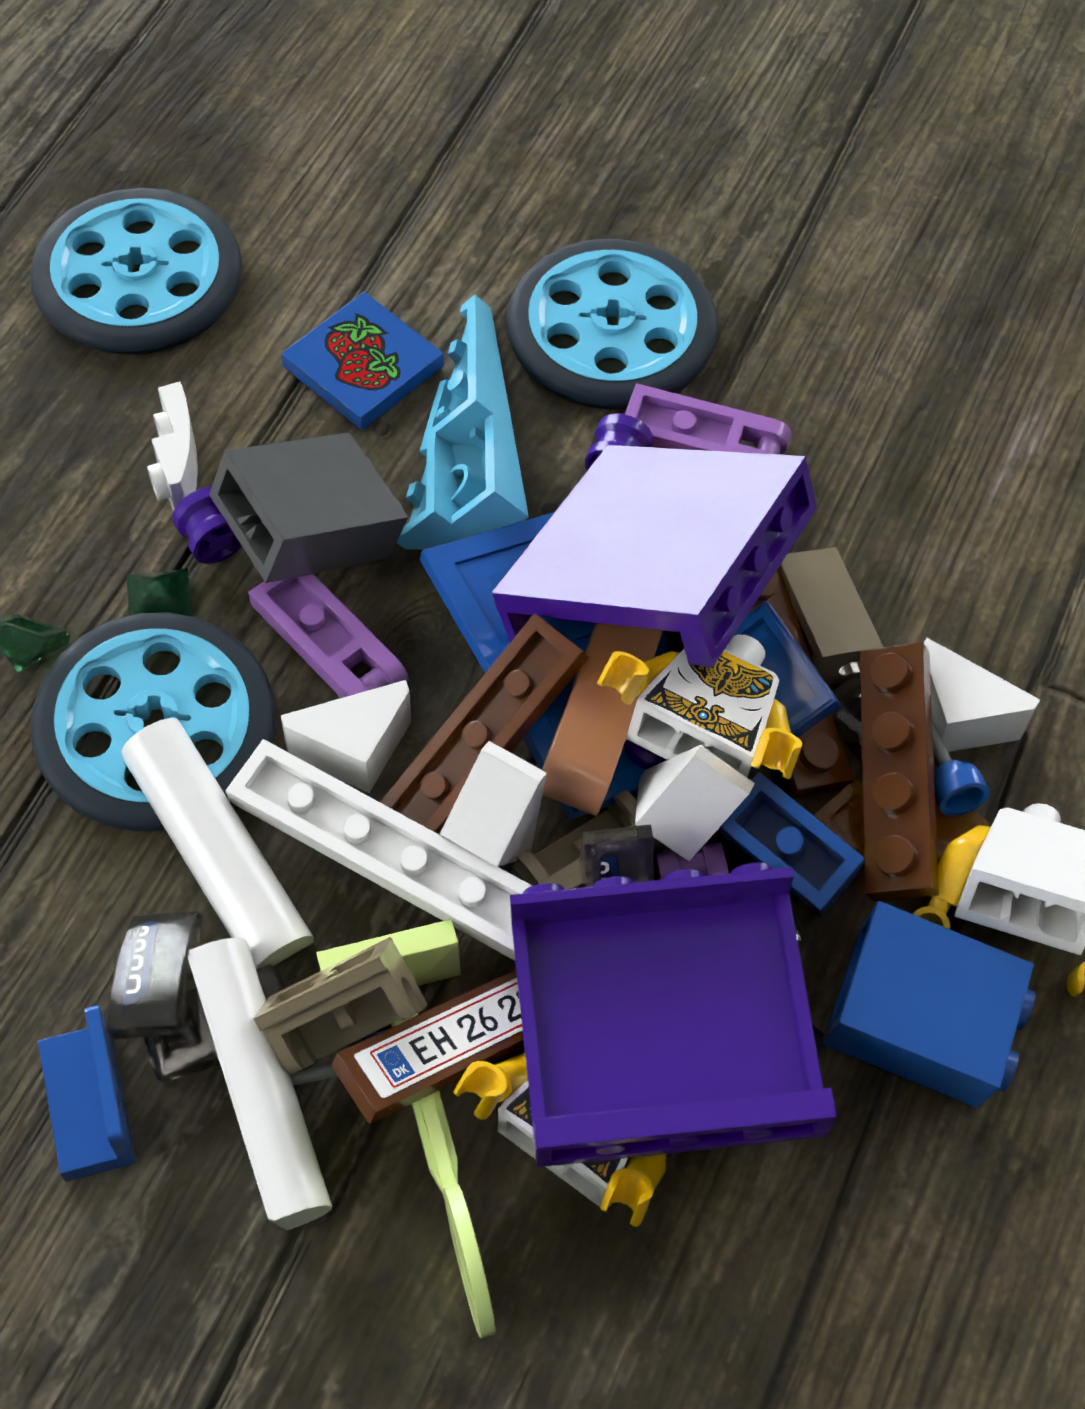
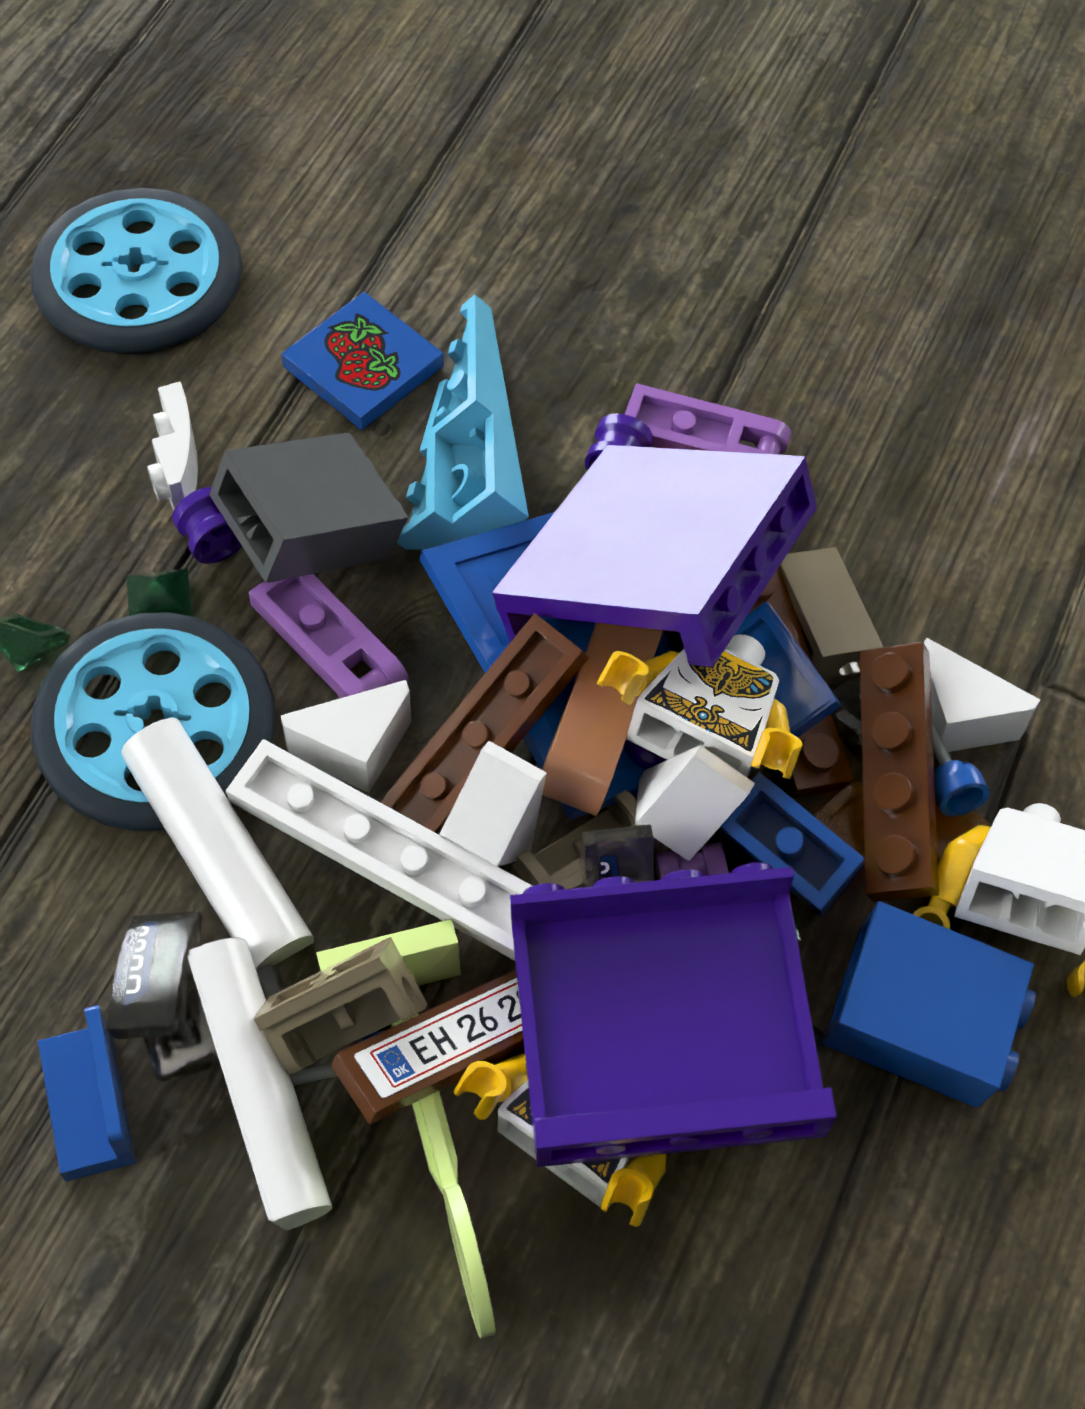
medium azure wedge [506,239,719,409] -> none

